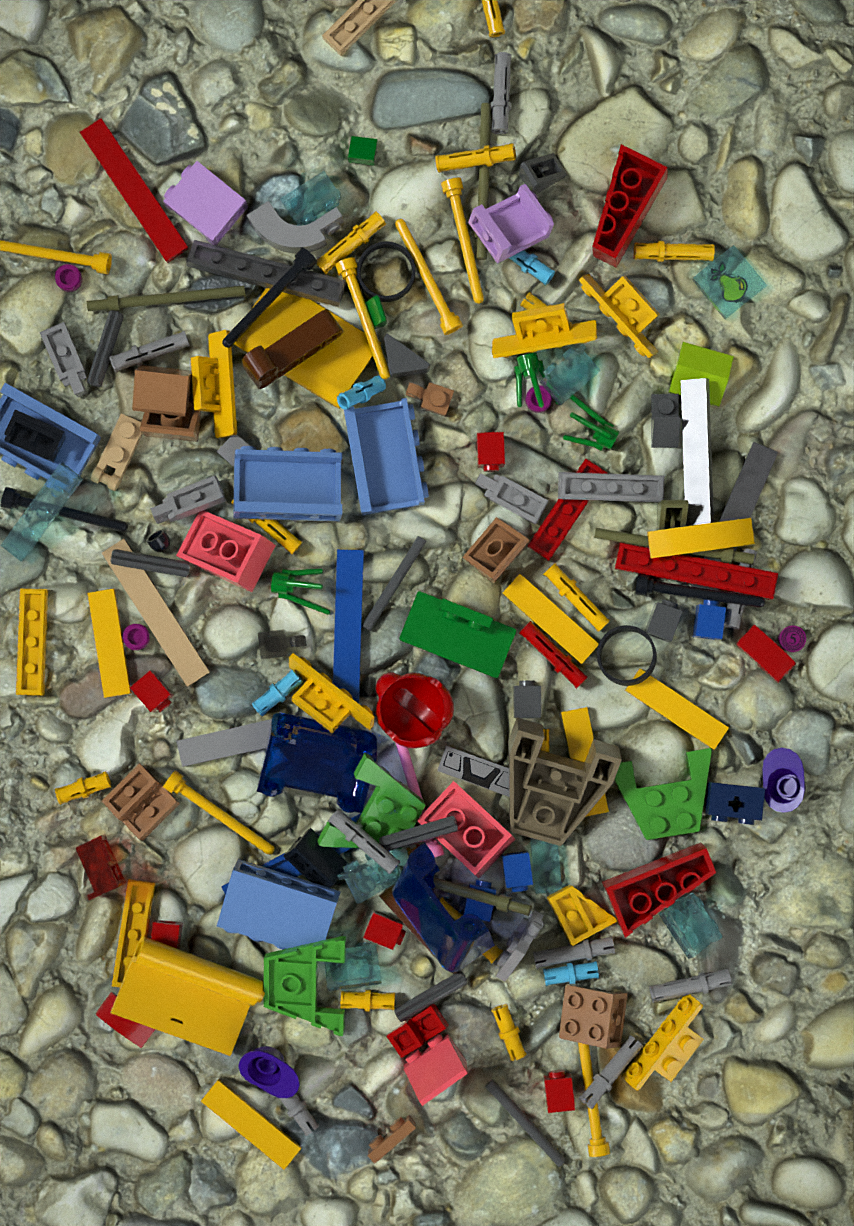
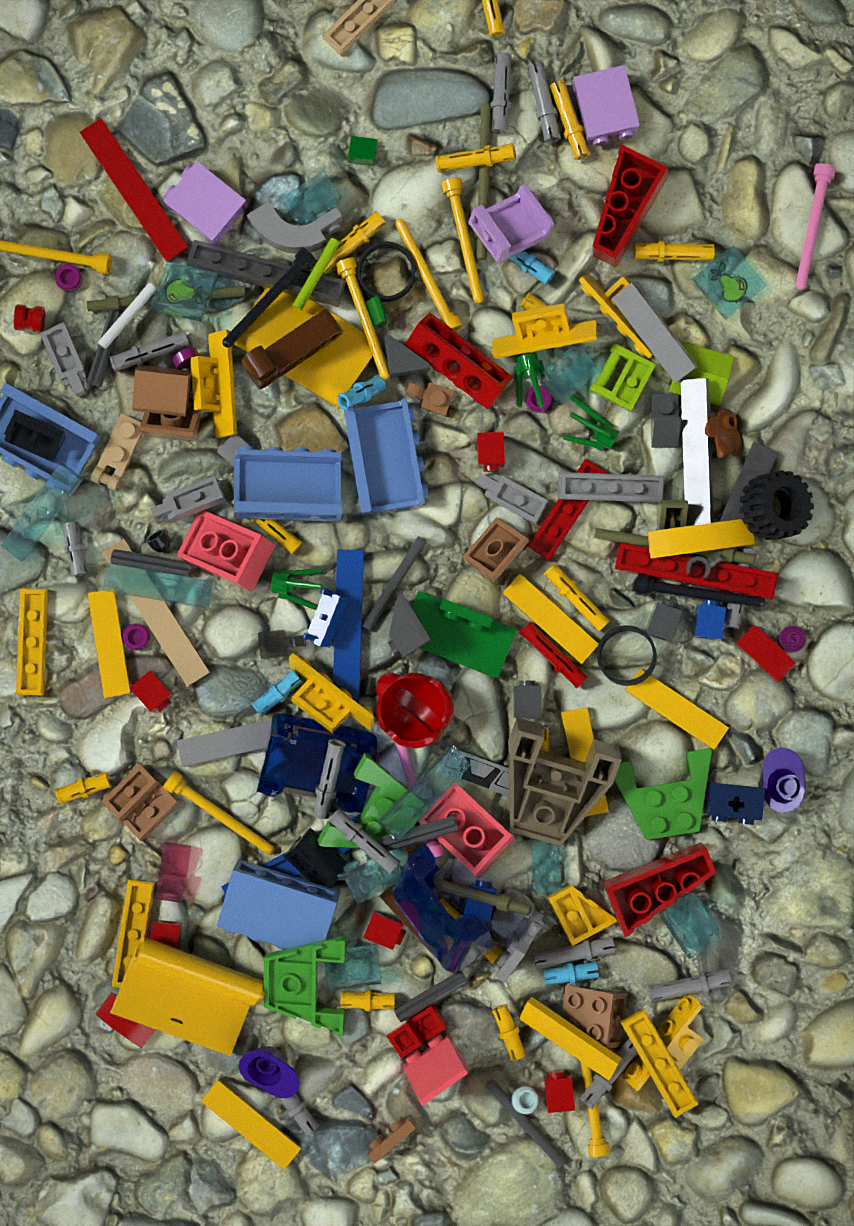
black piece [1,487,128,532] -> none
clear red panel [76,834,126,900] -> none
blue brick [501,851,533,892] -> none
dark grey slope [519,153,567,194] -> none
none -> red wheel [14,304,46,333]
none -> light grey pin [62,521,89,577]
none -> white bar [97,283,157,350]
none -> clear light blue tile [102,563,213,608]
none -> clear light blue tile [150,262,218,322]
none -> clear pink slope [156,842,191,903]
none -> magenta tile [173,347,200,370]
none -> lime bar [292,238,340,311]
none -> hinge [302,588,350,648]
none -> light grey pin [312,739,345,819]
none -> clear light blue tile [378,745,470,841]
none -> dark grey slope [388,593,431,659]
none -> red brick [405,312,513,410]
none -> light aqua plate [512,1086,539,1114]
none -> yellow tile [519,997,622,1081]
none -> light grey pin [527,61,561,143]
none -> yellow pin [549,80,591,160]
none -> lavender panel [572,65,640,146]
none -> lime plate [589,344,656,412]
none -> light grey tile [612,282,698,383]
none -> yellow tile [620,1008,699,1118]
none -> dark grey piece [686,553,722,581]
none -> dark orange plate [704,409,742,458]
none -> black tyre [740,470,814,540]
none -> bright pink piece [795,163,836,290]

